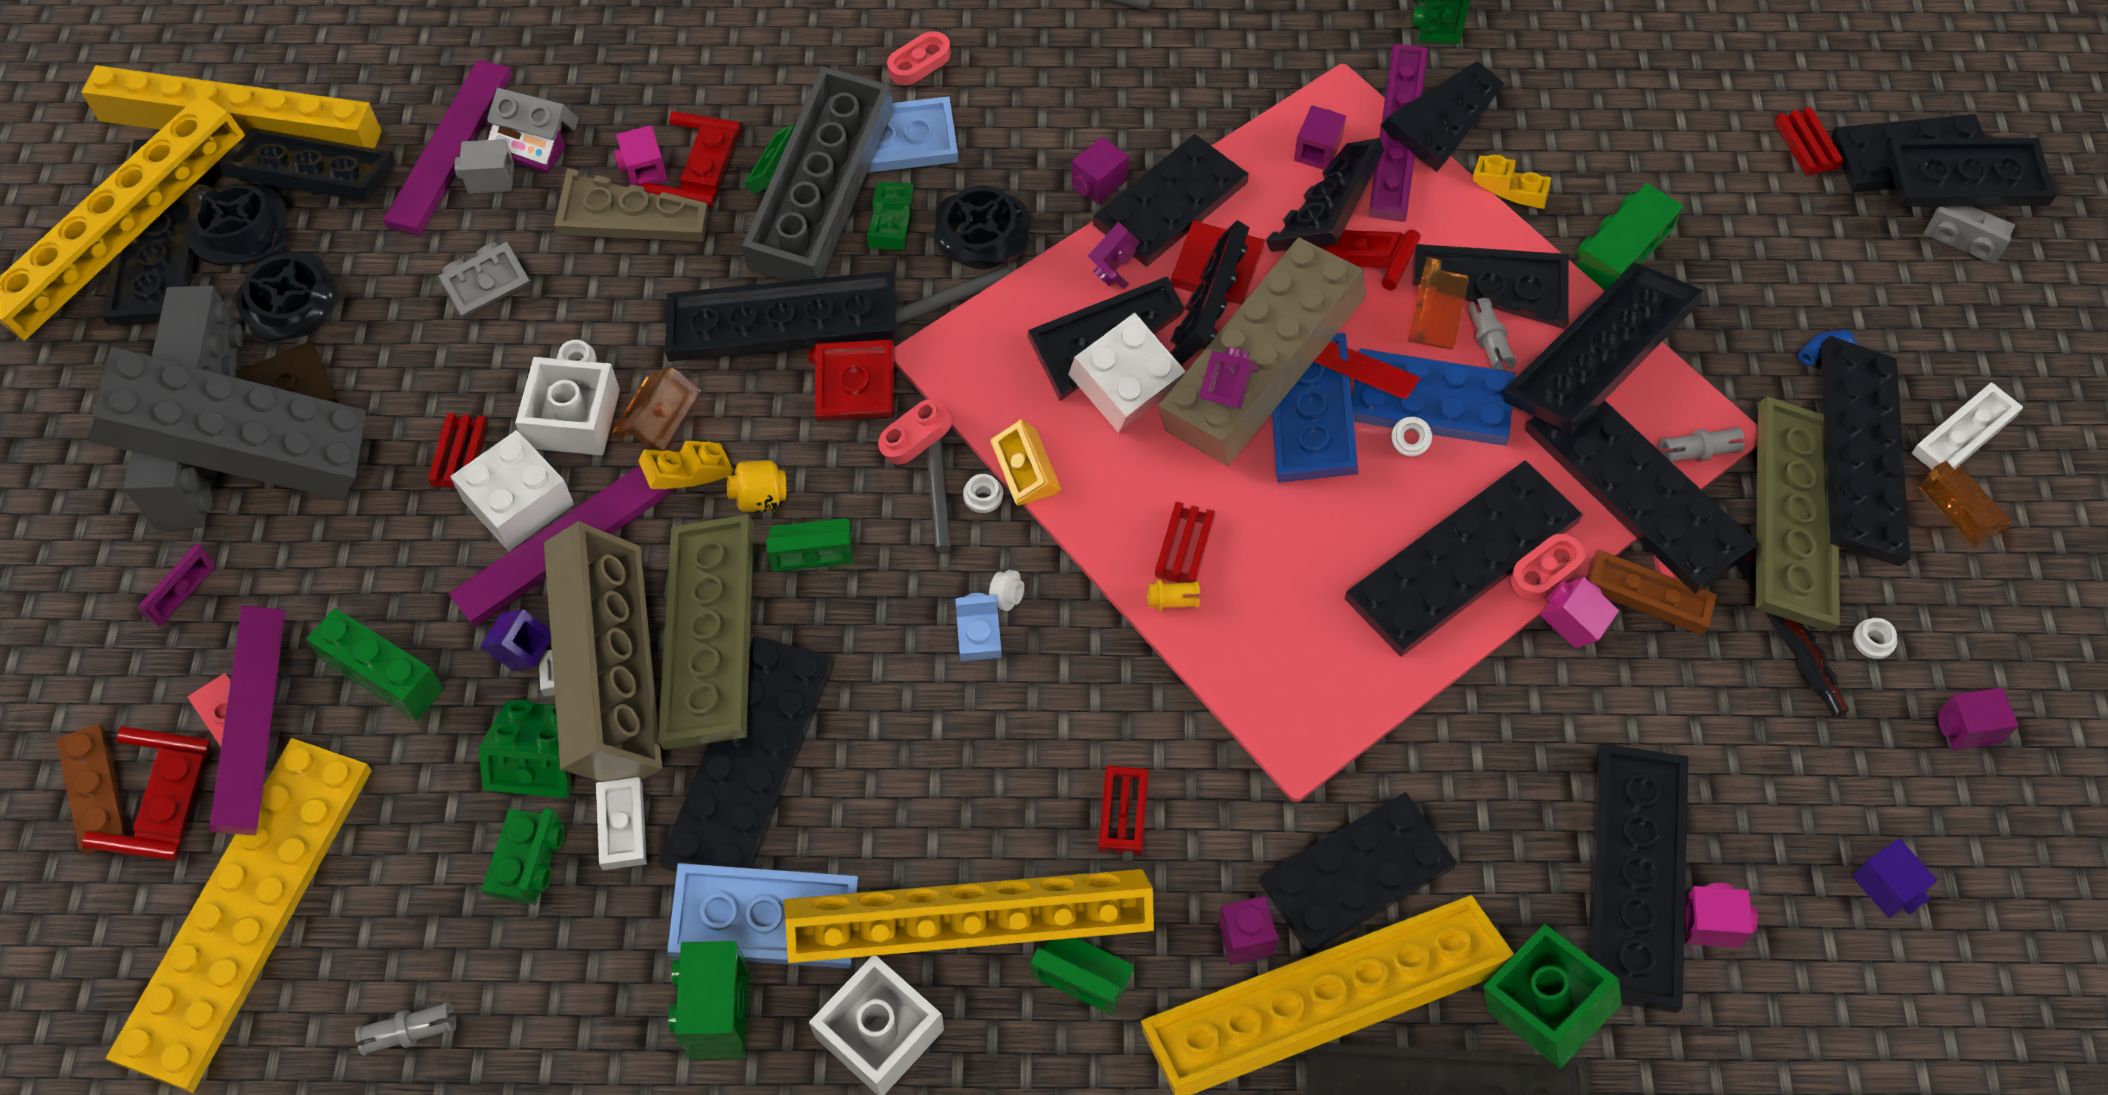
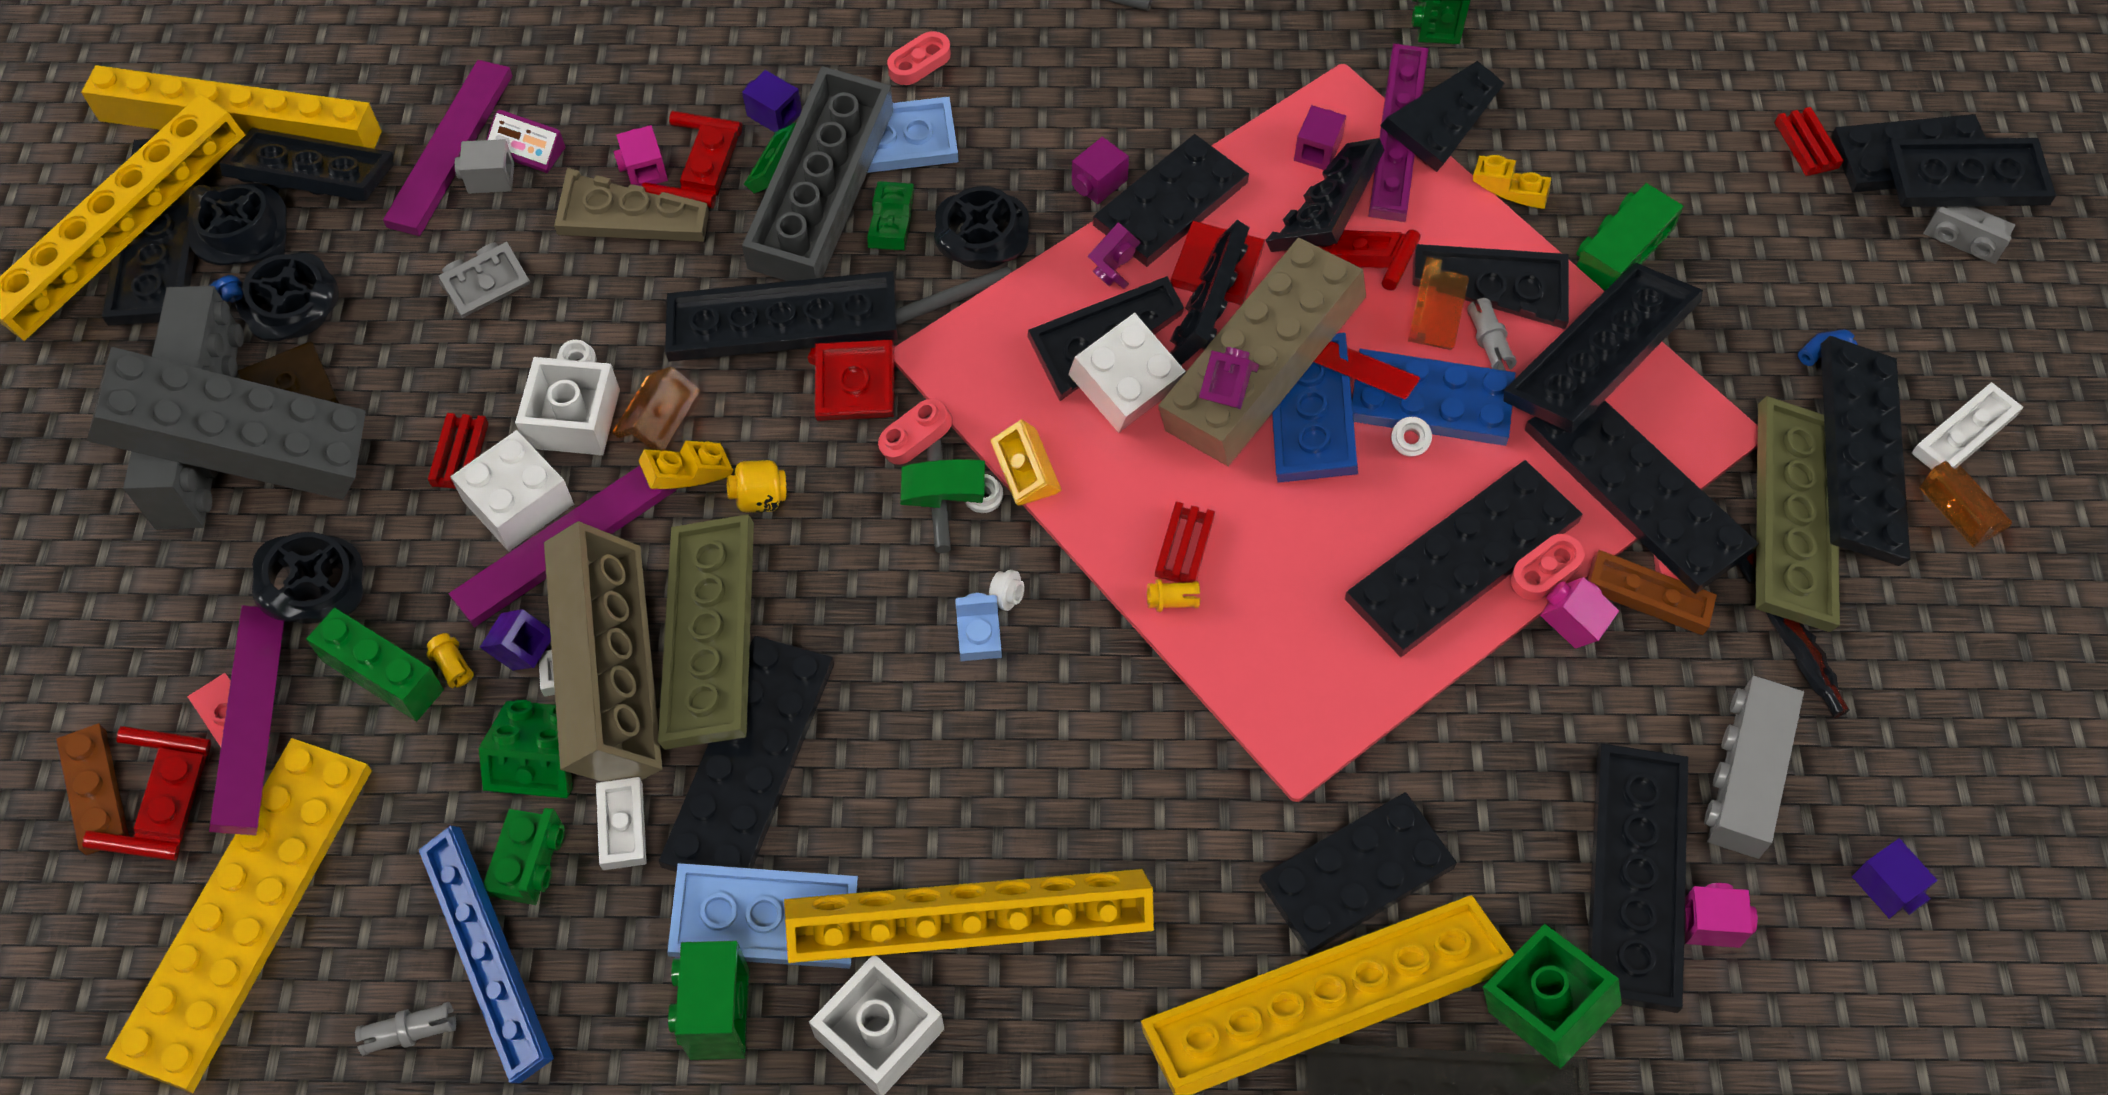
magenta slope [137,543,216,627] -> none
light grey bracket [487,87,579,140] -> none
green panel [766,518,853,572] -> none
green panel [1030,938,1134,1016] -> none
red tile [1098,765,1149,856] -> none
magenta brick [1218,896,1278,966] -> none
light grey pin [1658,427,1745,462] -> none
white plate [1853,618,1897,659] -> none
magenta brick [1938,687,2019,751] -> none
none -> blue arm [209,275,244,303]
none -> black piece [252,532,363,624]
none -> blue tile [419,825,554,1083]
none -> yellow pin [427,633,474,688]
none -> dark purple brick [742,70,802,132]
none -> green slope [900,459,985,508]
none -> light grey brick [1704,675,1804,859]

